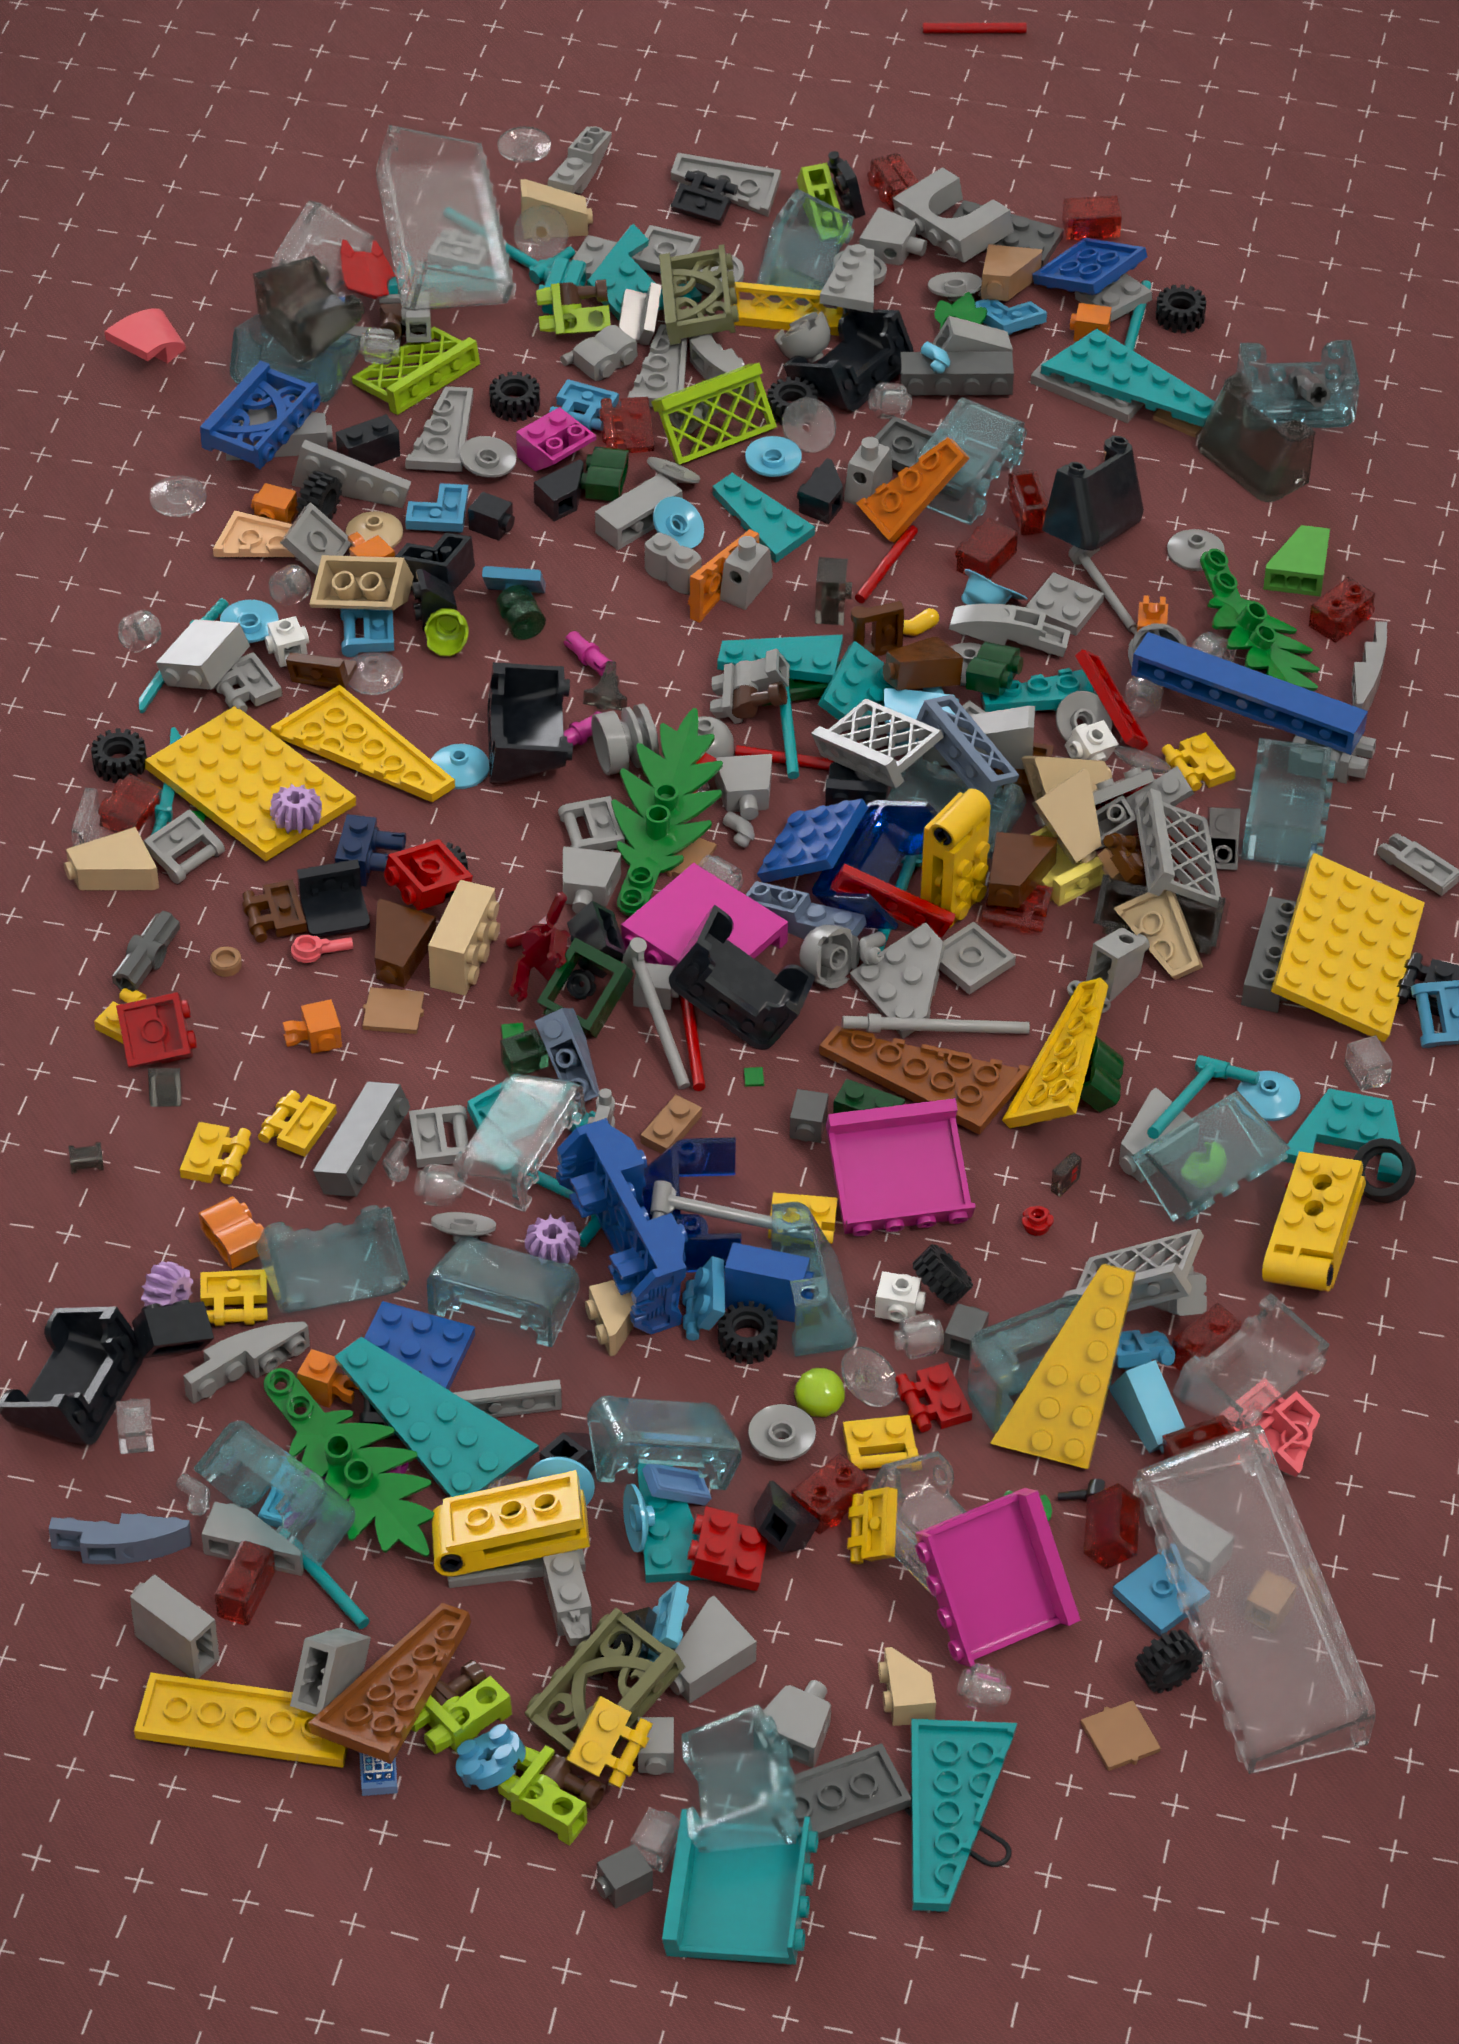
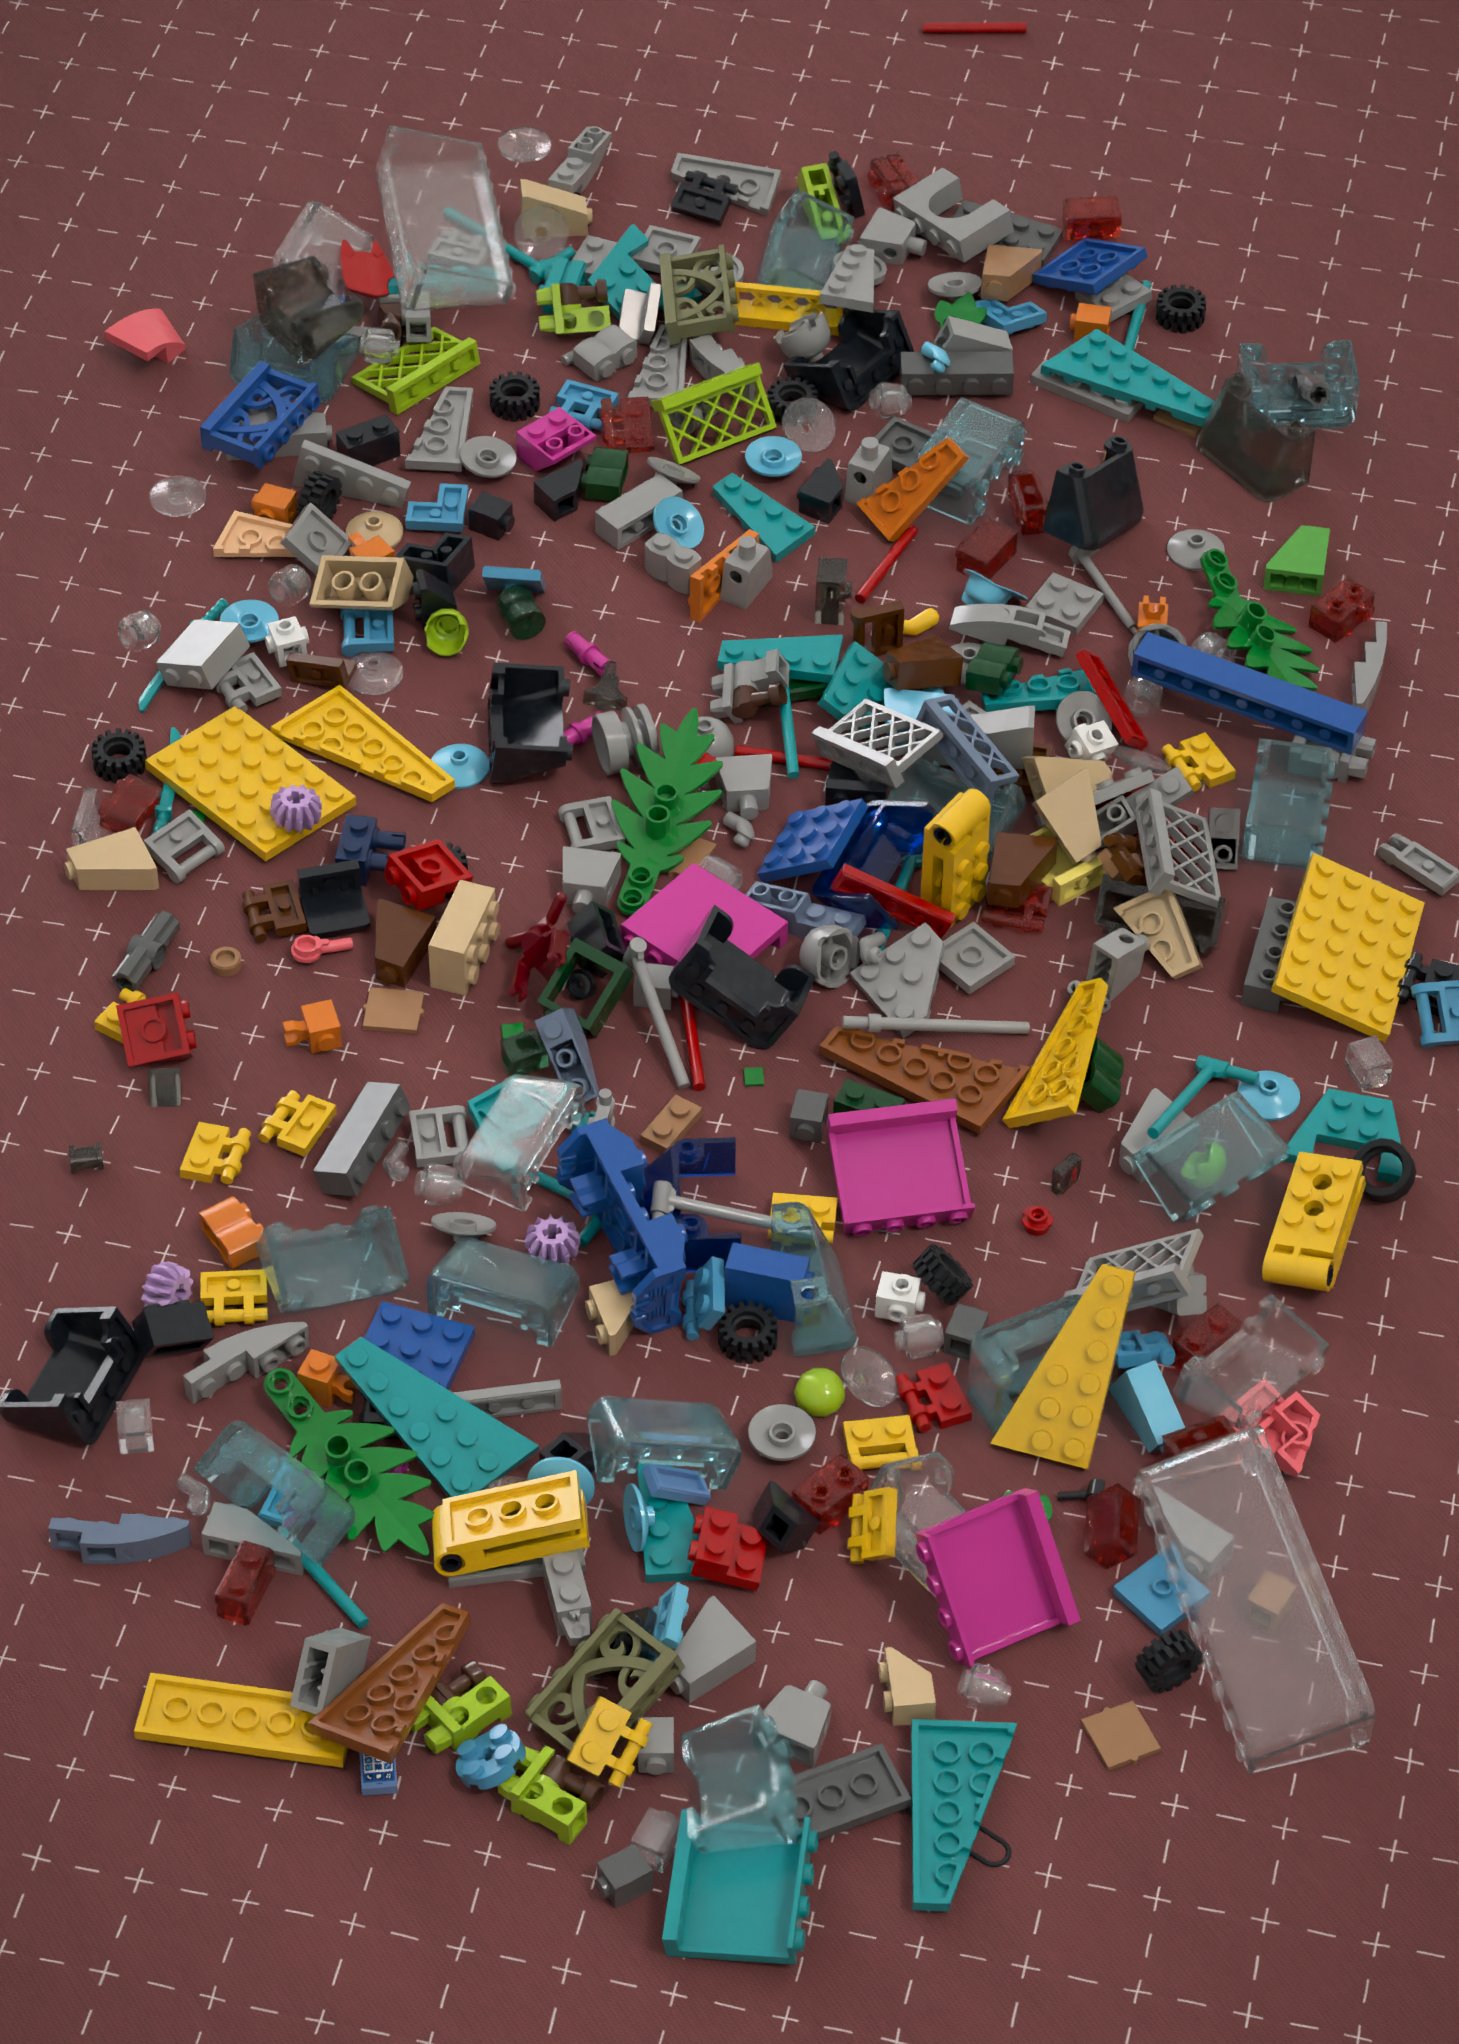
light grey brick [130,1574,220,1679] -> none

